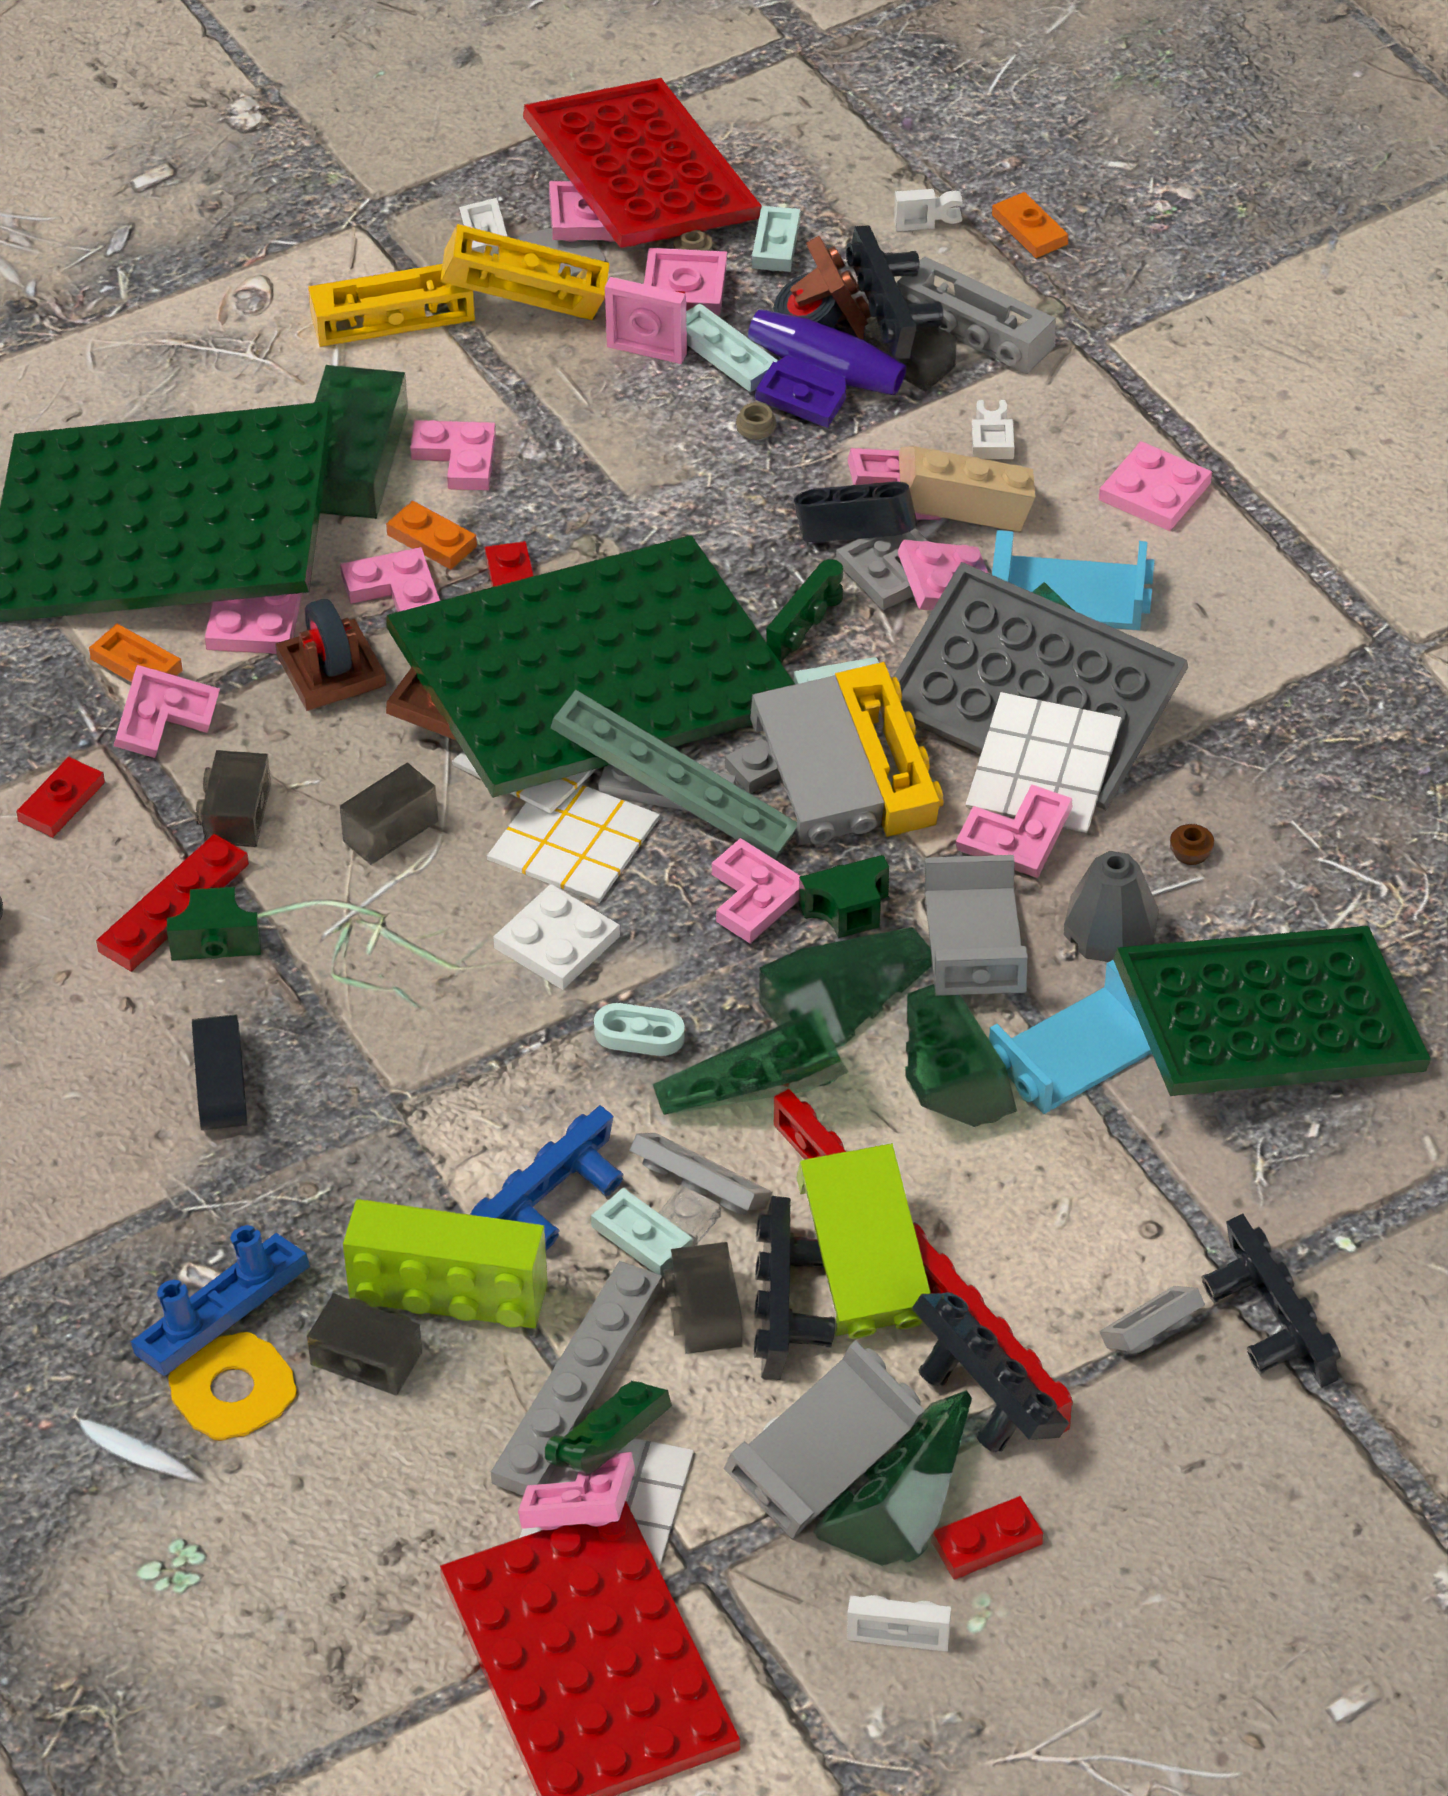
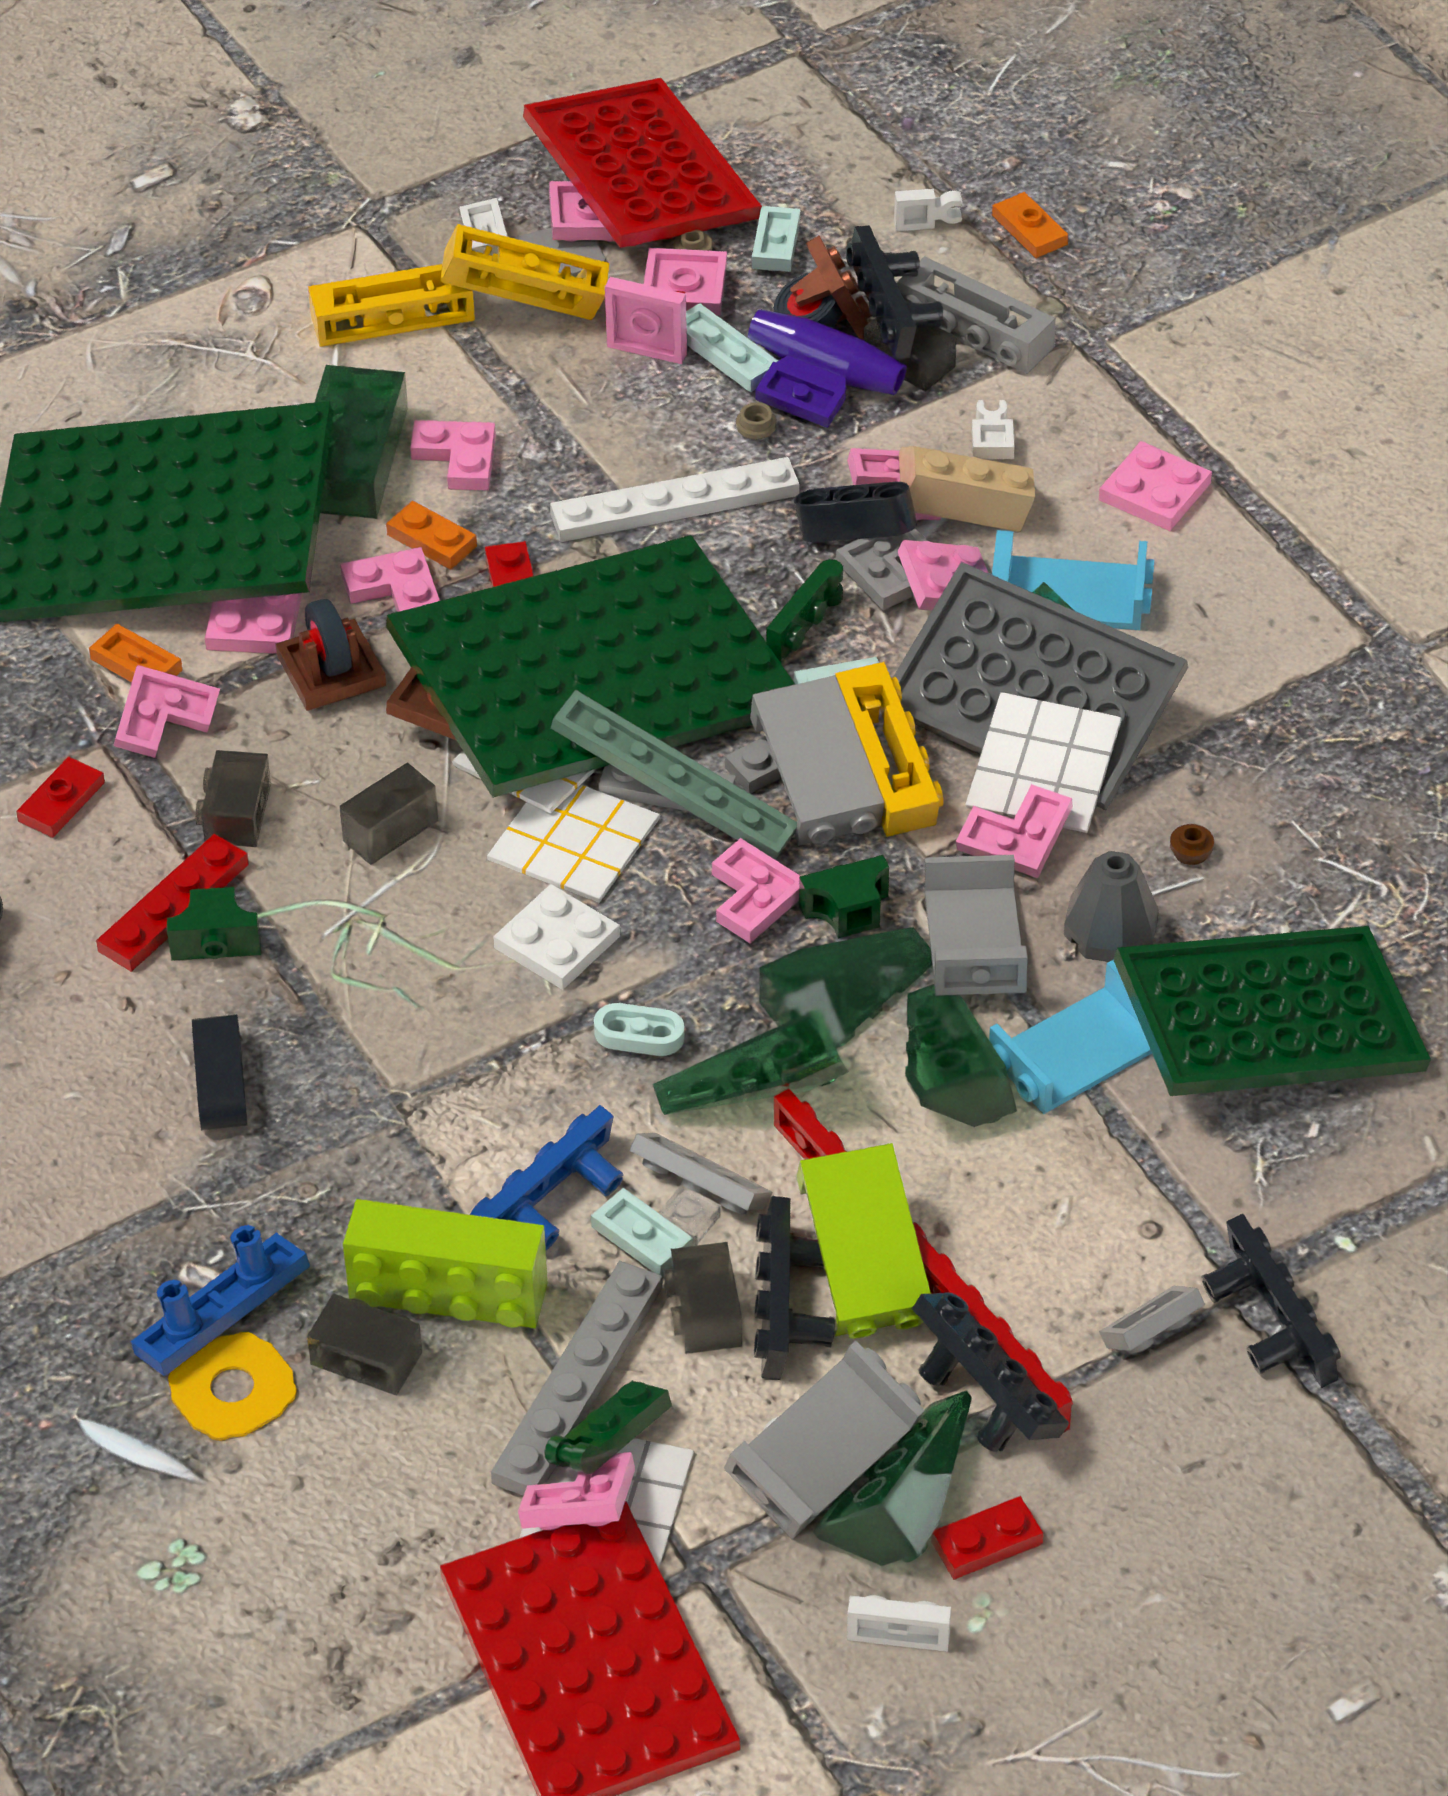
none -> white plate [550,457,799,542]

